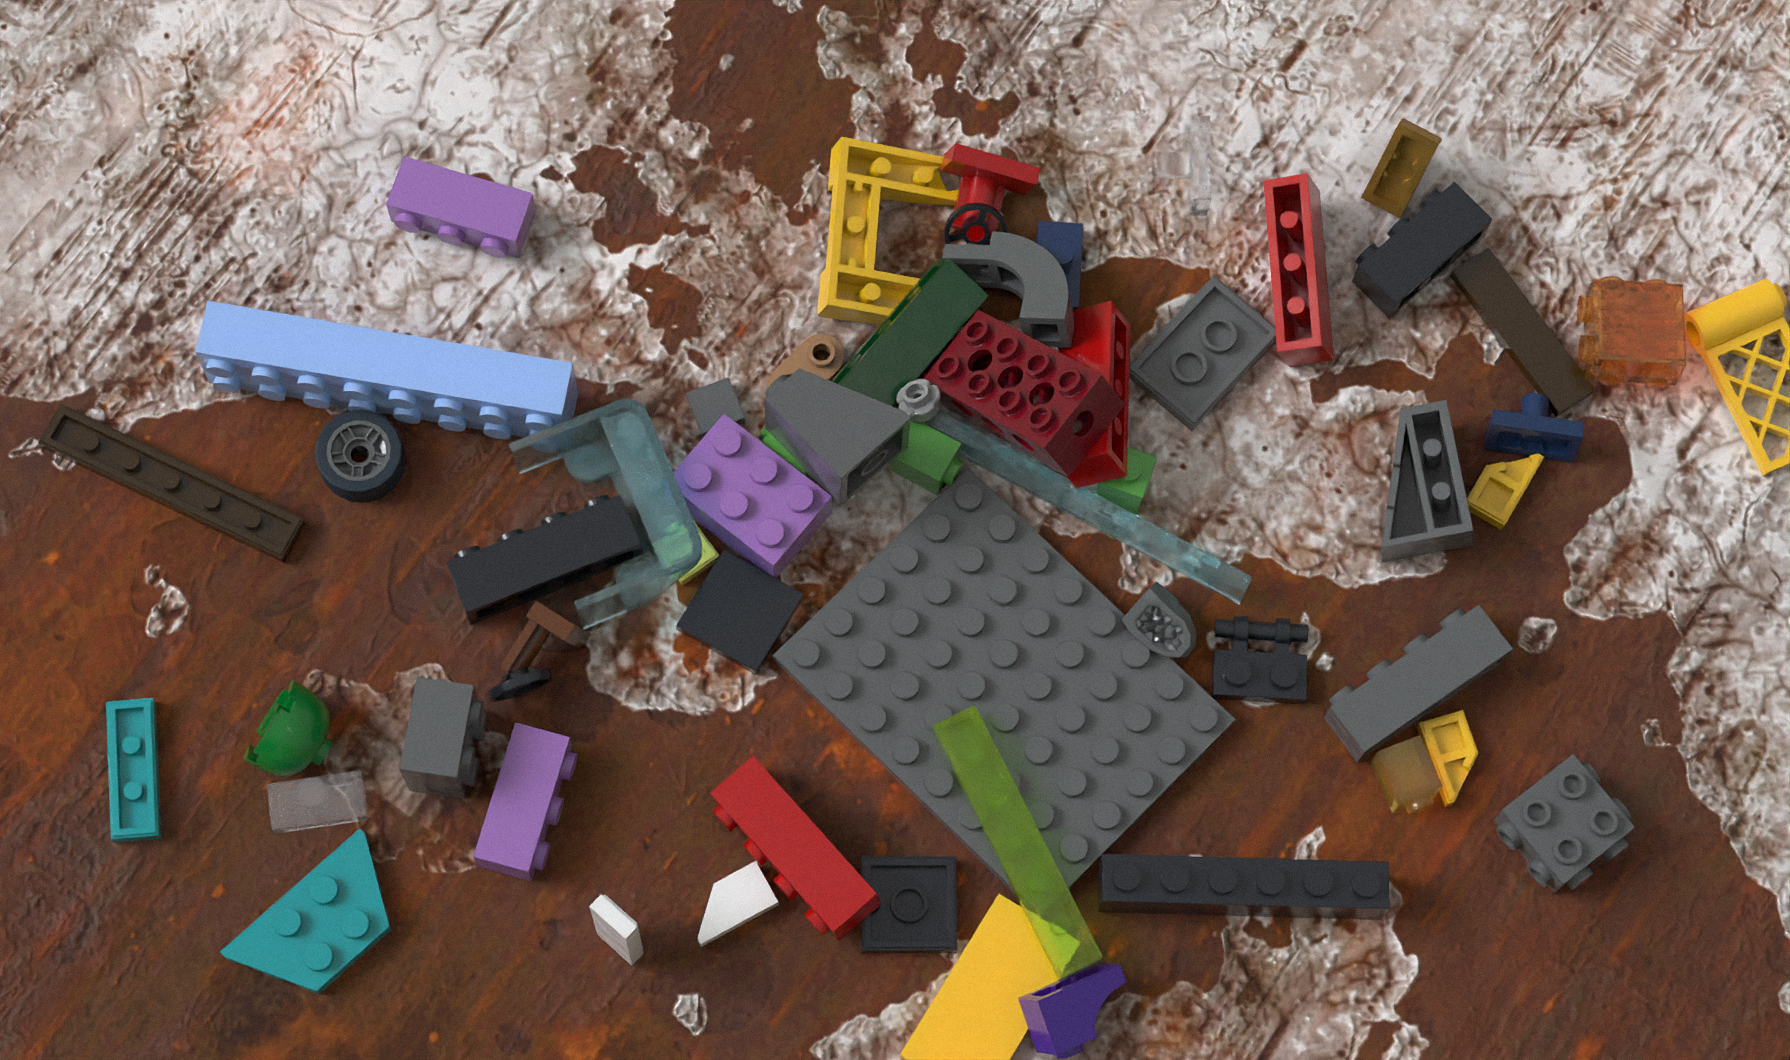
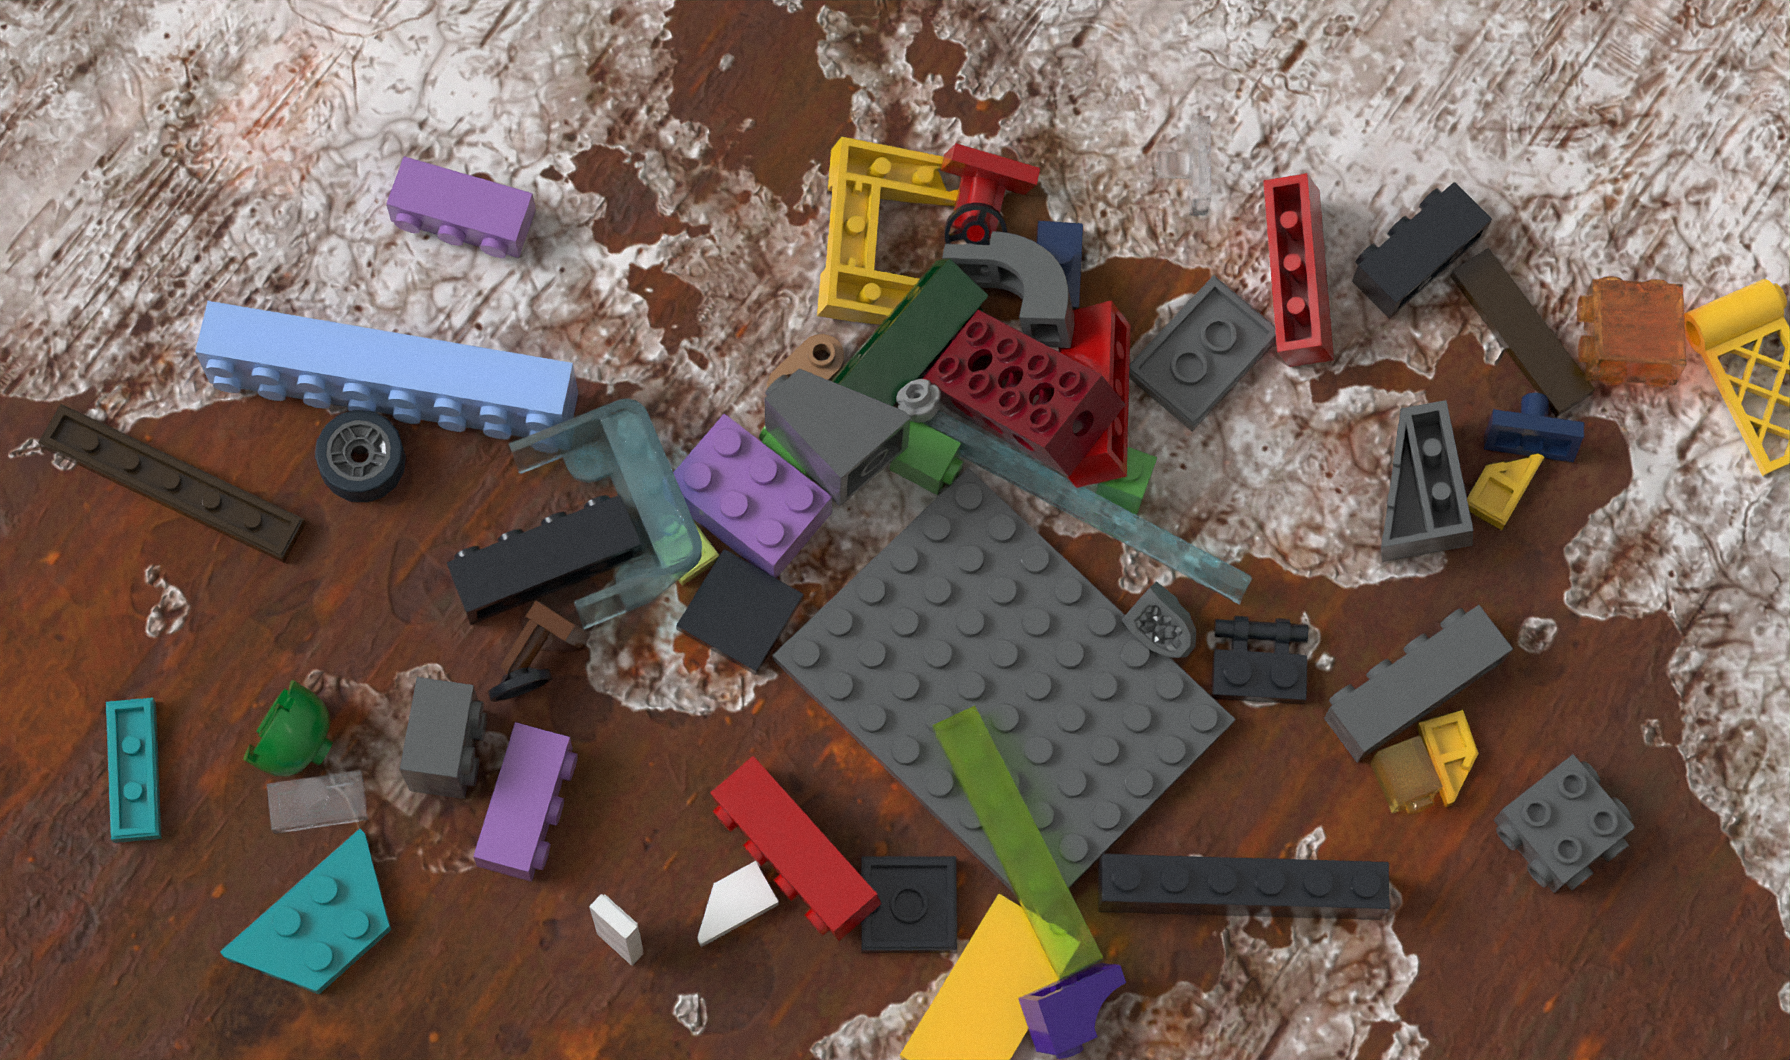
dark grey tile [686,378,745,438] -> none
pearl gold tile [1361,118,1443,218] -> none

